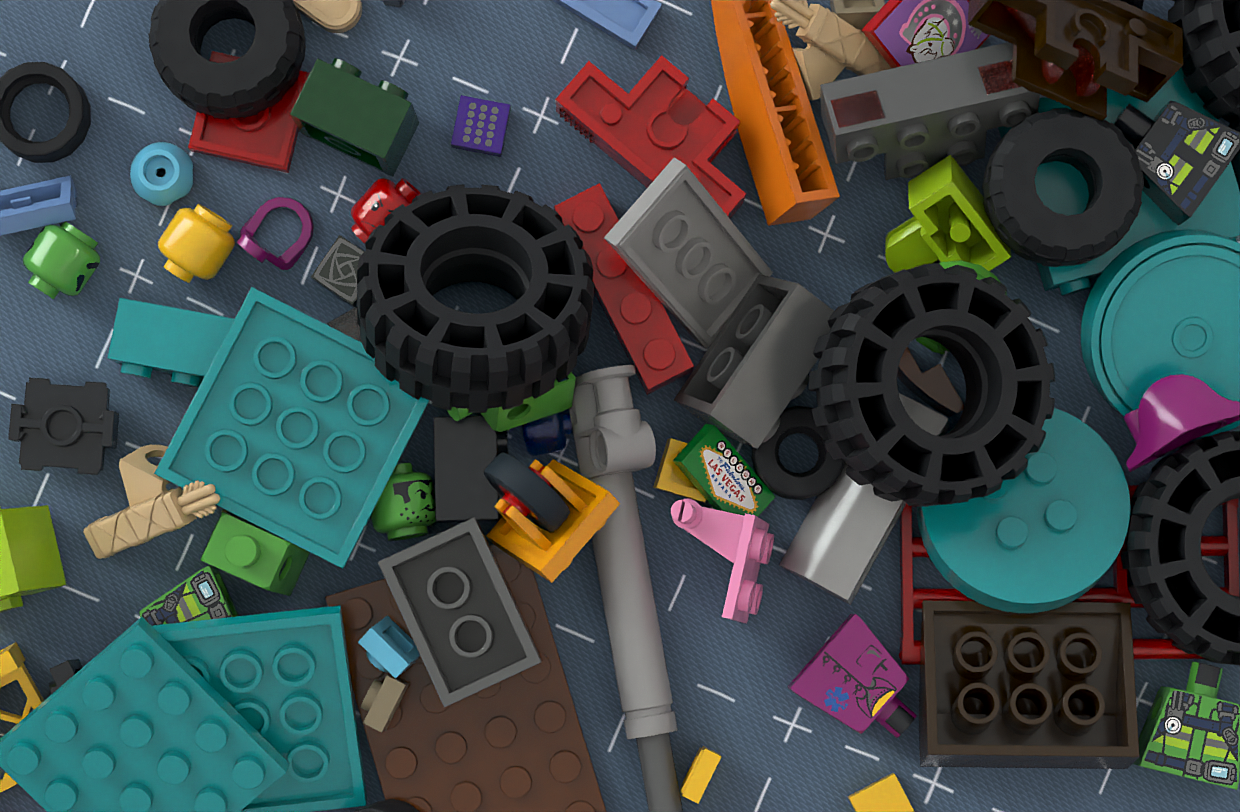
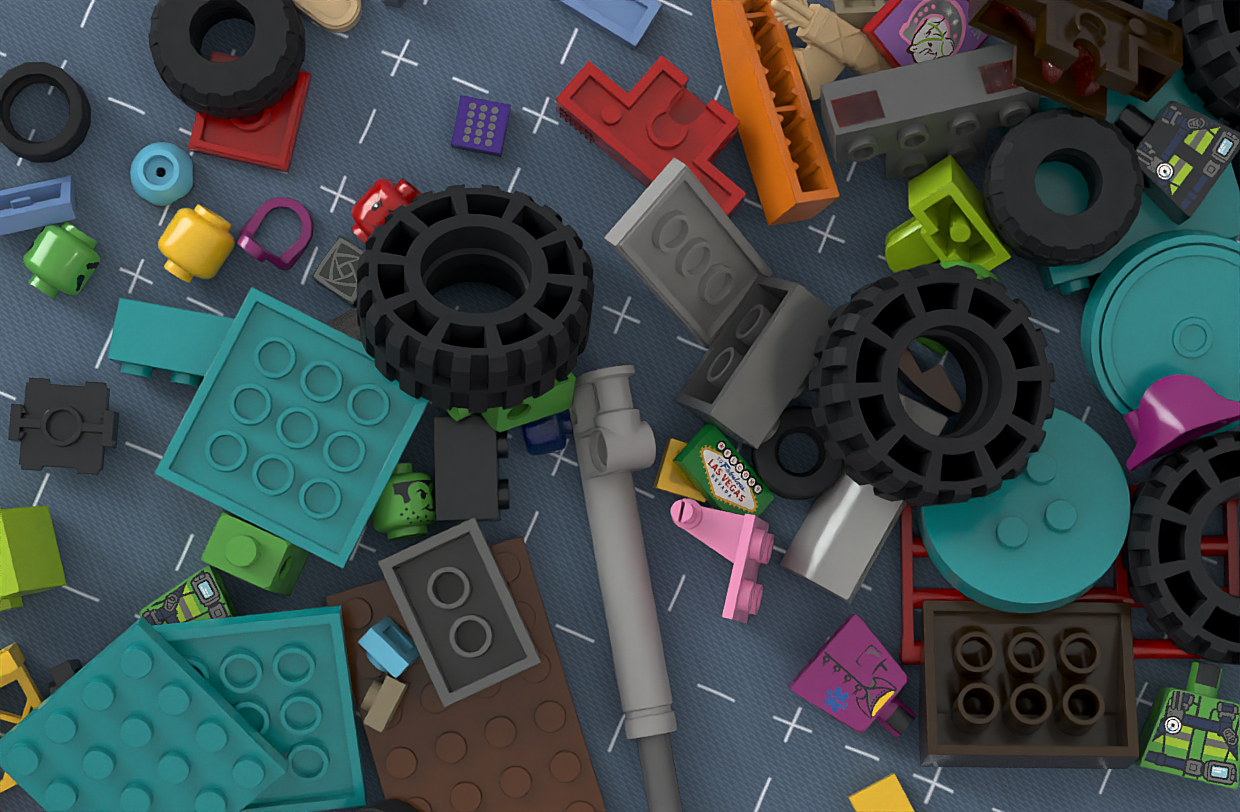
tan piece [83,445,221,559] -> none
dark green brick [290,58,419,177] -> none
light orange plate [484,452,620,583] -> none
red brick [554,183,694,395] -> none
yellow tile [679,746,721,804] -> none

